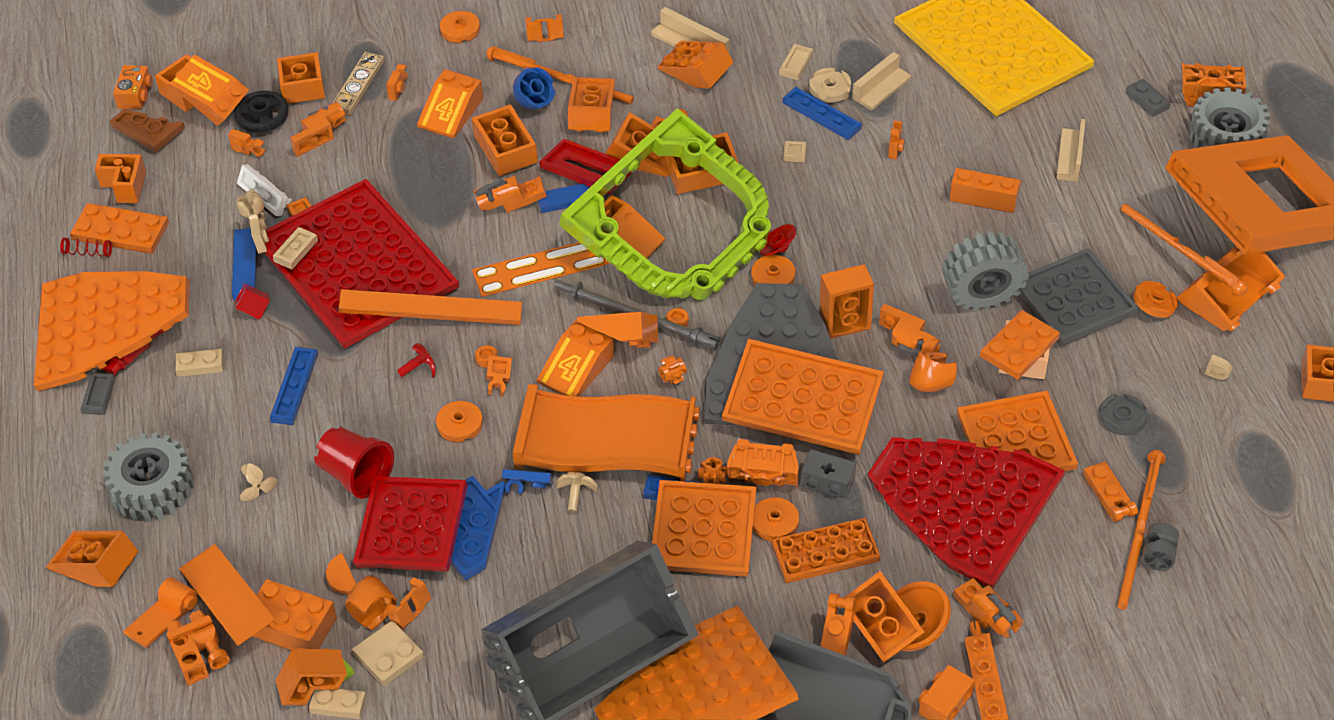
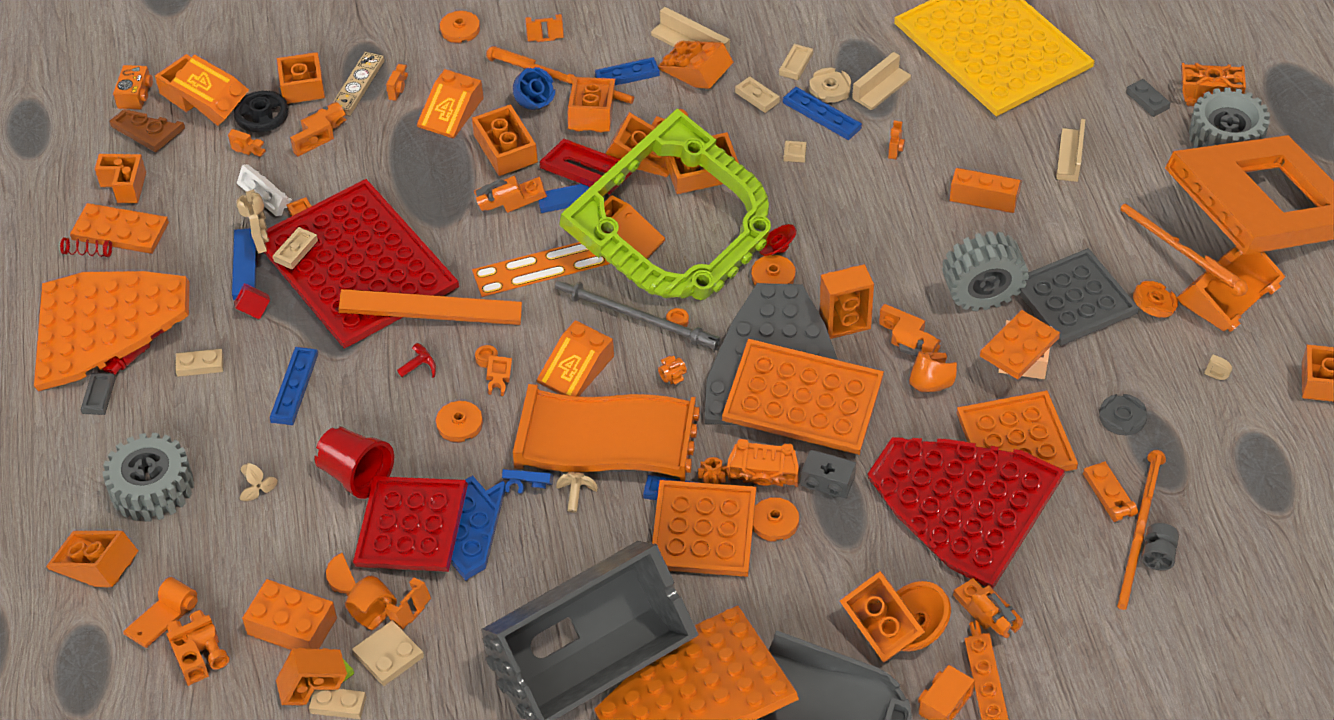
orange sticker [179,544,275,646] -> none
orange slope [577,312,659,348] -> none
orange tile [772,518,881,583] -> none
orange plate [820,593,857,656] -> none
none -> blue tile [595,57,660,86]
none -> tan plate [735,77,780,113]

